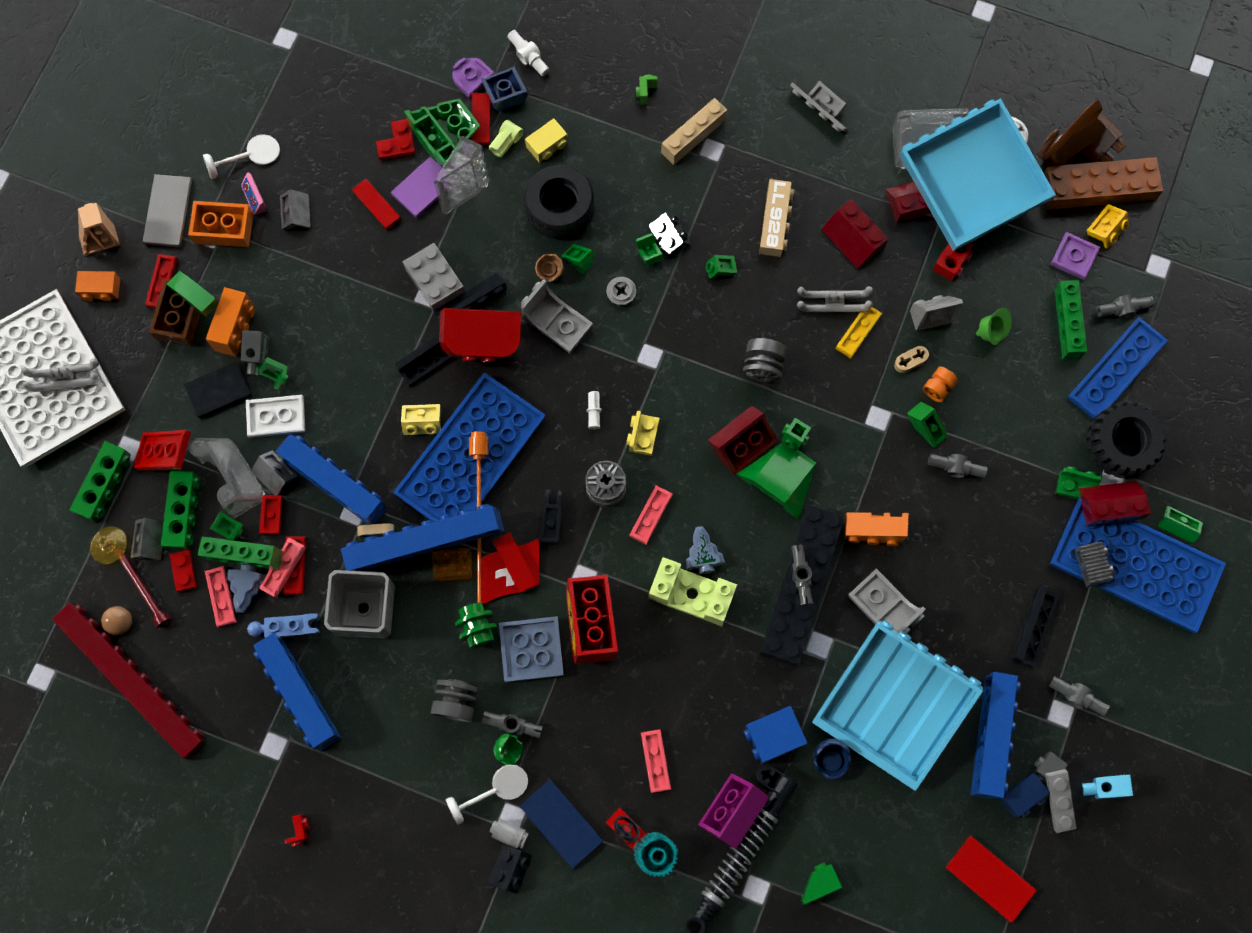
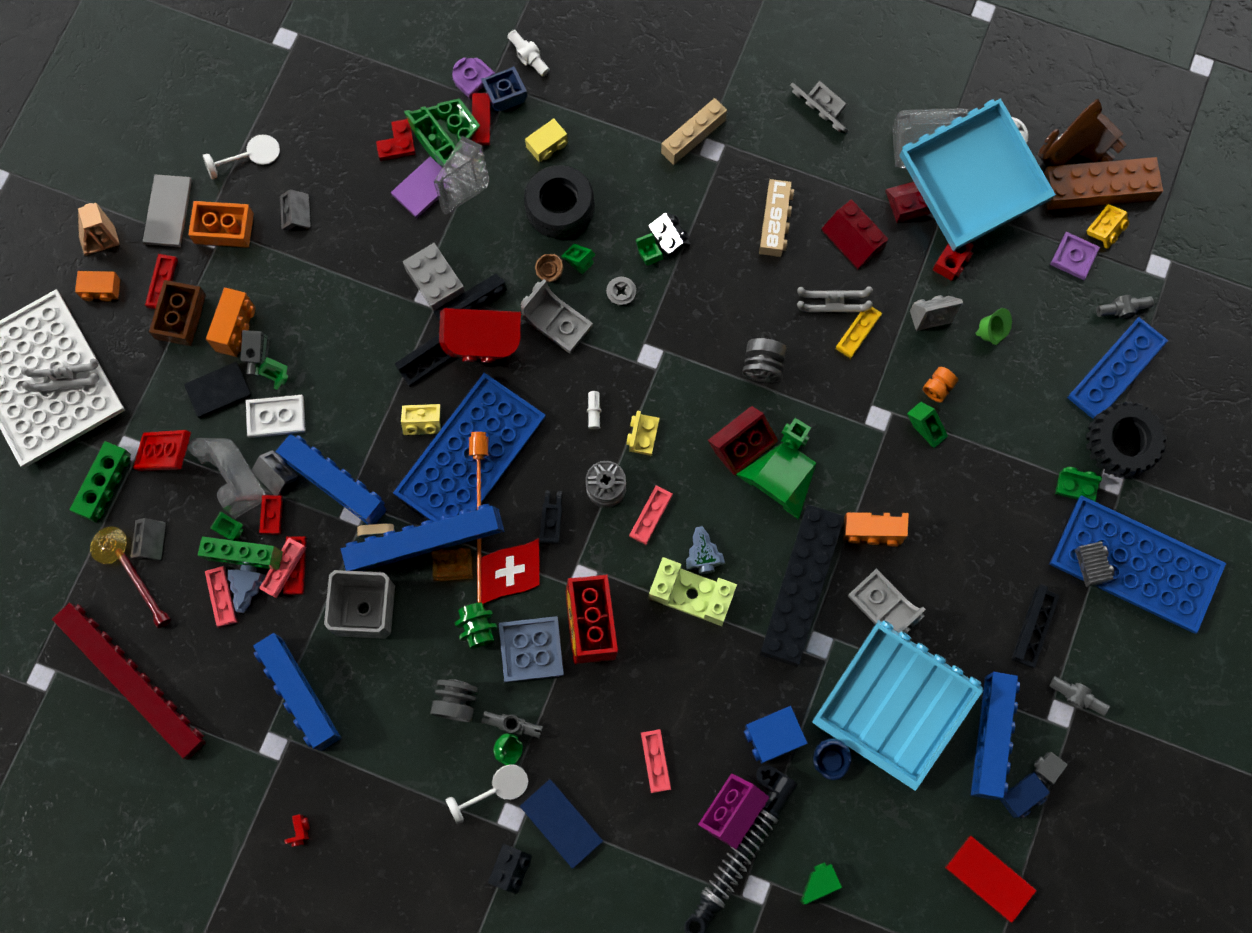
medium nougat hair [101,606,132,636] -> none
green brick [161,471,200,551] -> none
green slope [167,271,218,317] -> none
red plate [169,549,197,593] -> none
slope [241,173,267,215] -> none
medium blue plate [247,613,321,638] -> none
red tile [352,179,401,230] -> none
yellowish green piece [489,120,523,157] -> none
light grey head [490,819,529,849] -> none
red tile [493,533,537,594] -> none
piece [606,808,647,849] -> none
teal brick [633,832,678,877] -> none
bright green bracket [636,75,658,105] -> none
green bracket [706,255,737,279] -> none
dark grey pin [791,545,813,606] -> none
tan beam [894,346,929,373] -> none
dark grey pin [928,454,987,478] -> none
light grey plate [1045,769,1076,833] -> none
green brick [1054,280,1087,360] -> none
dark red slope [1078,481,1151,526] -> none
medium azure torso [1082,775,1133,799] -> none
green slope [1158,505,1203,543] -> none

